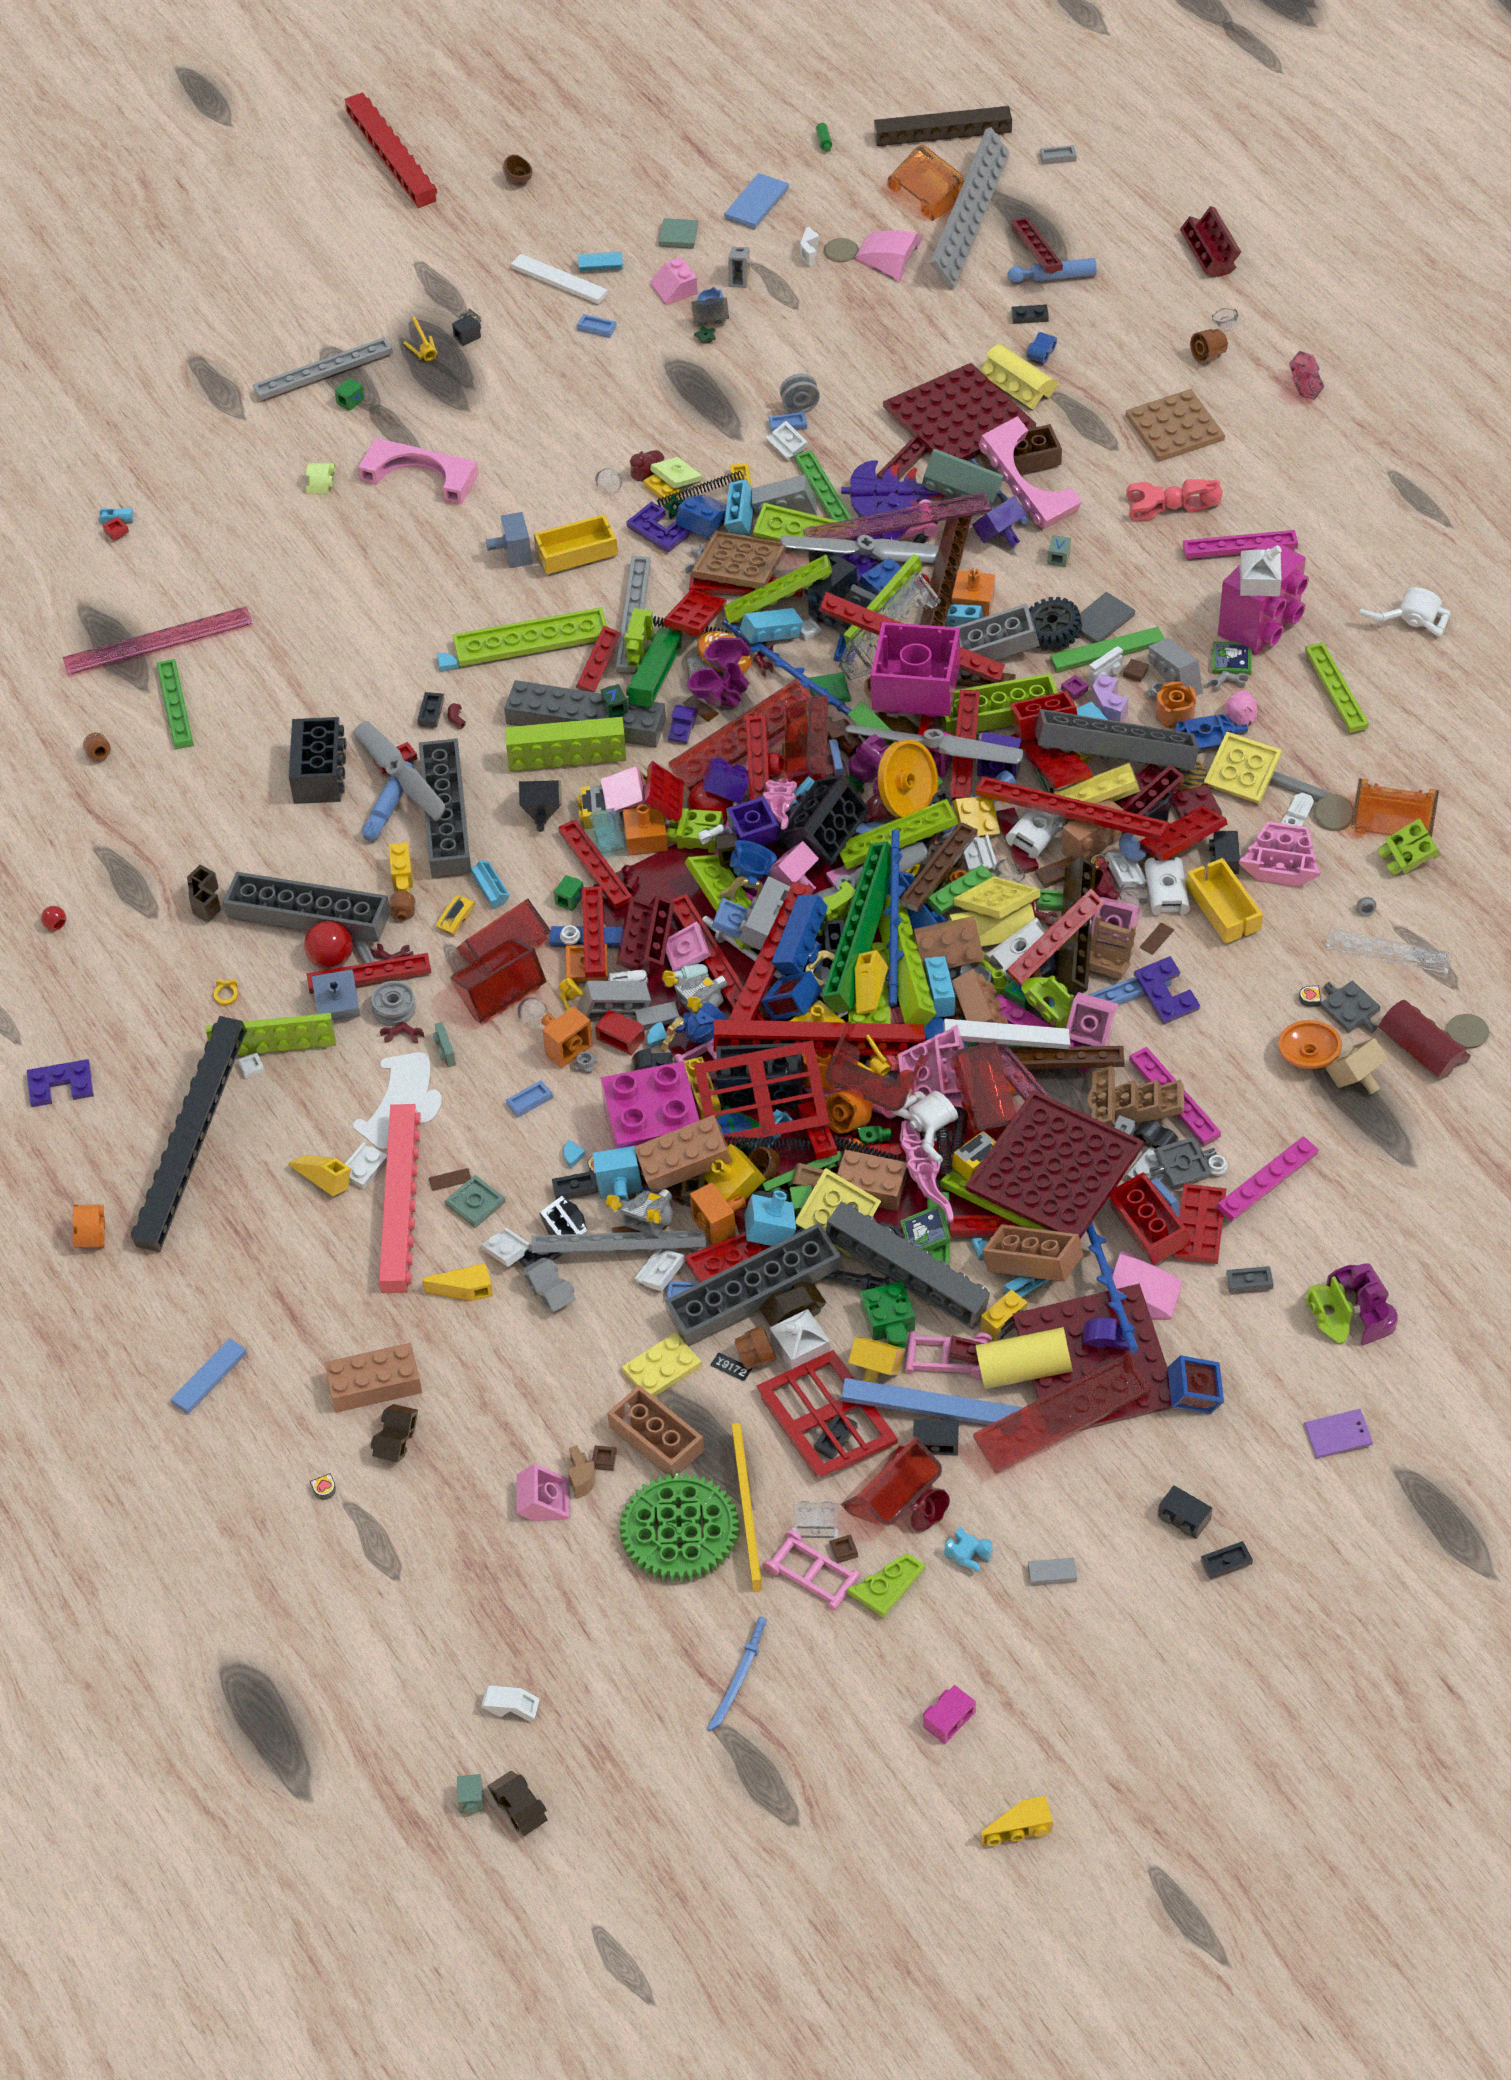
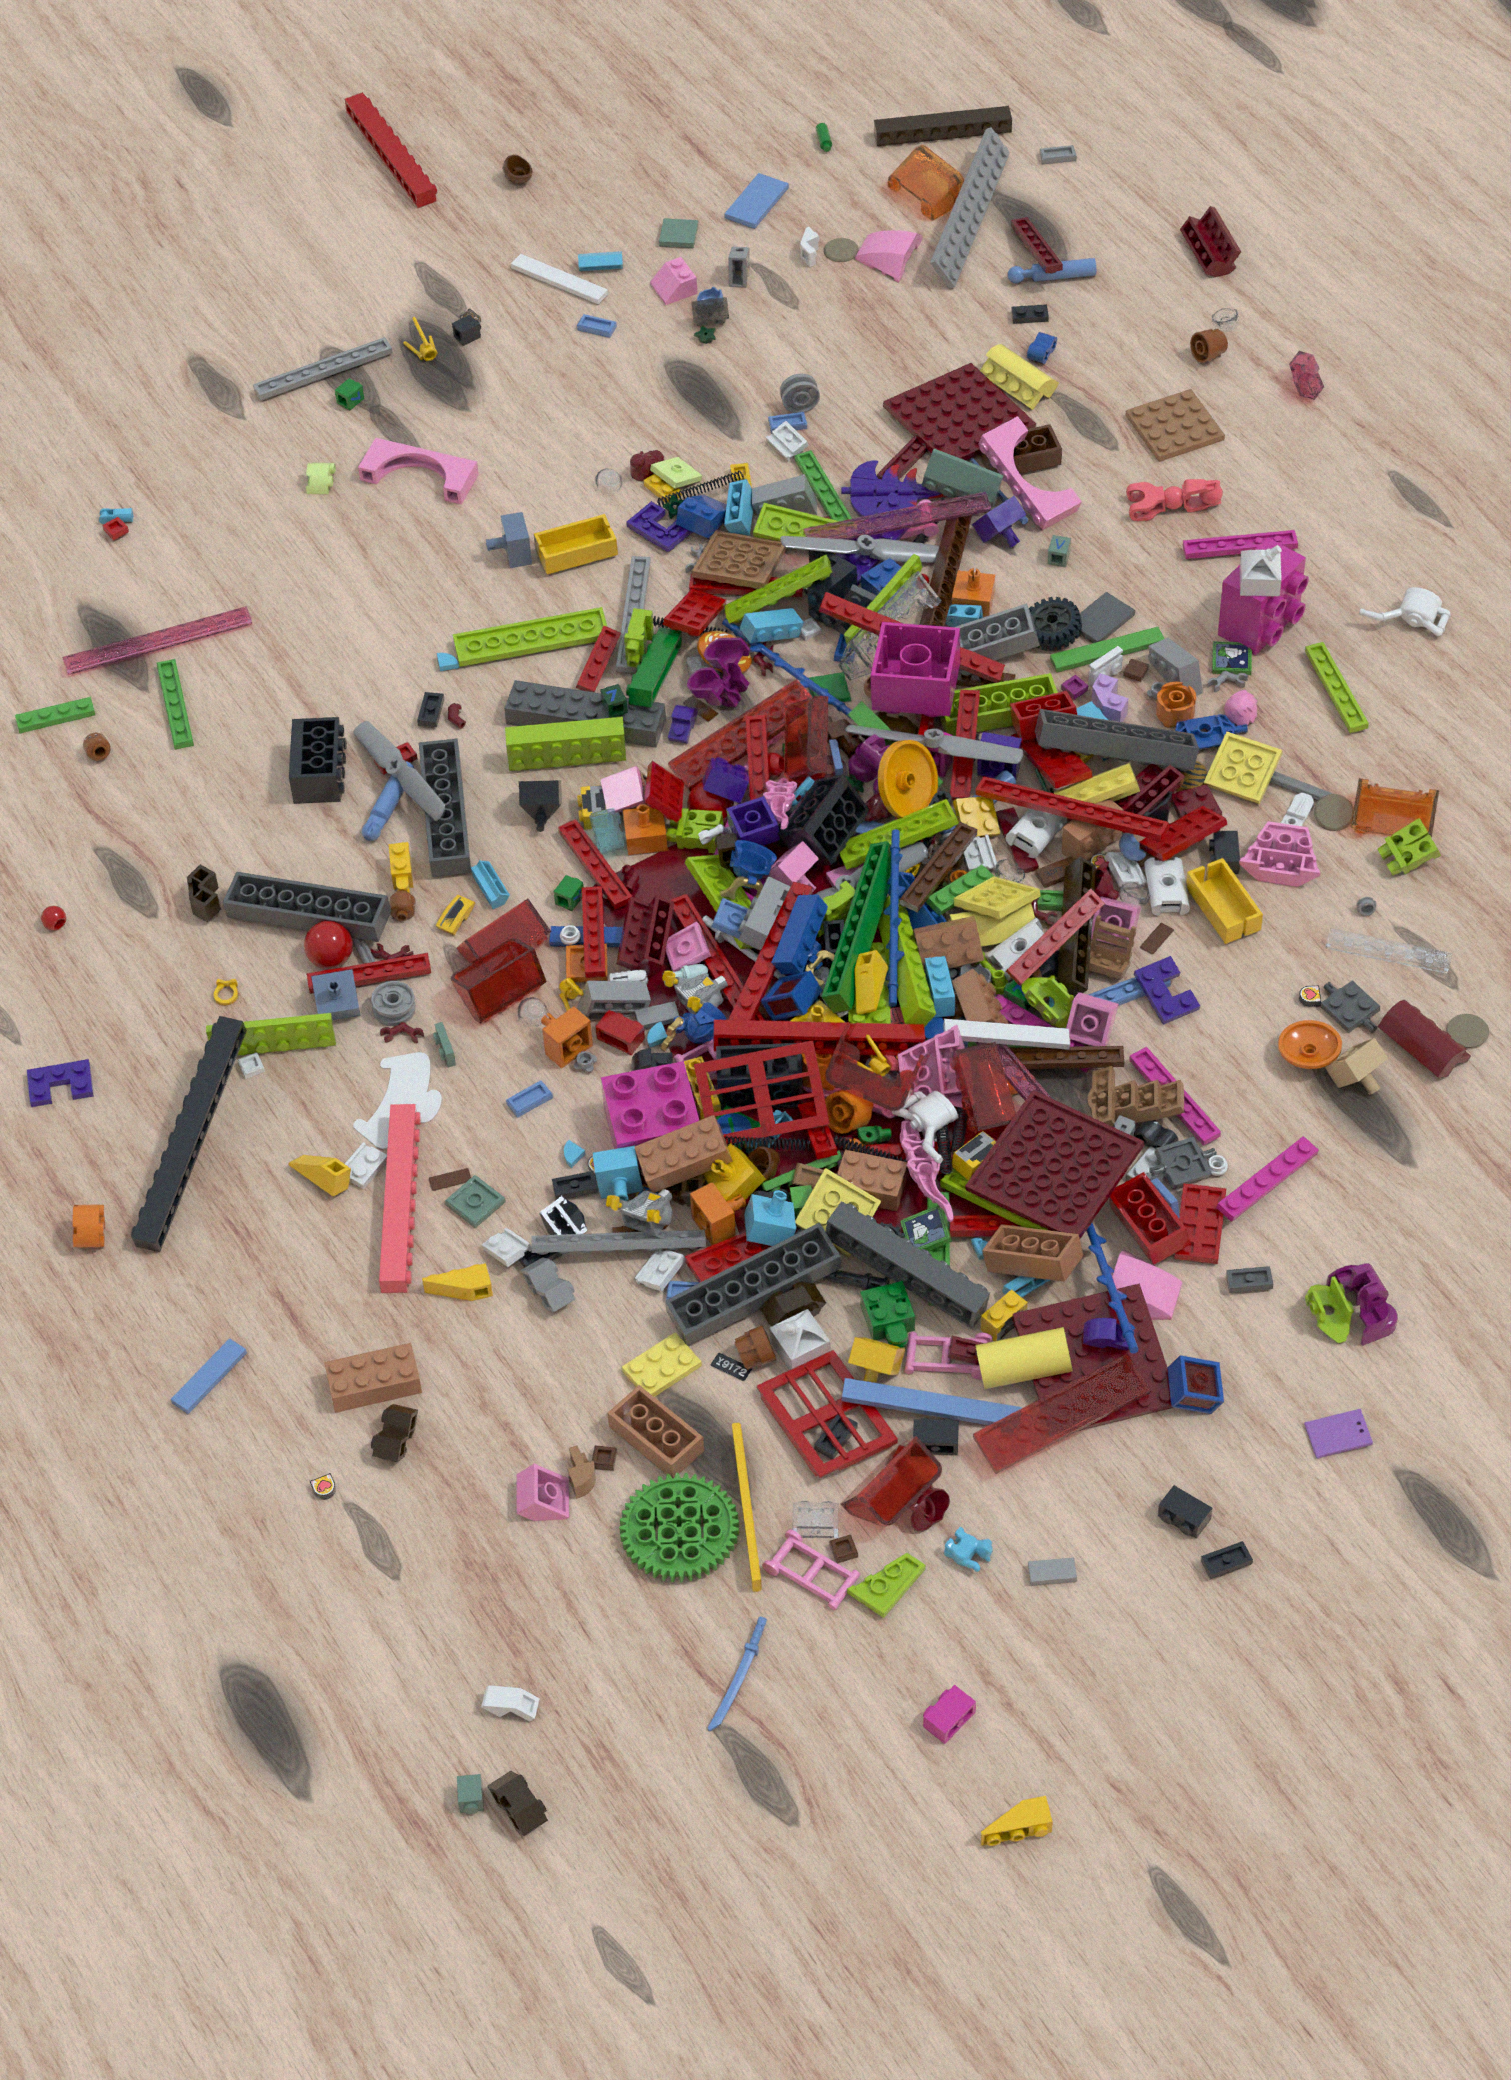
none -> bright green plate [15,697,95,734]

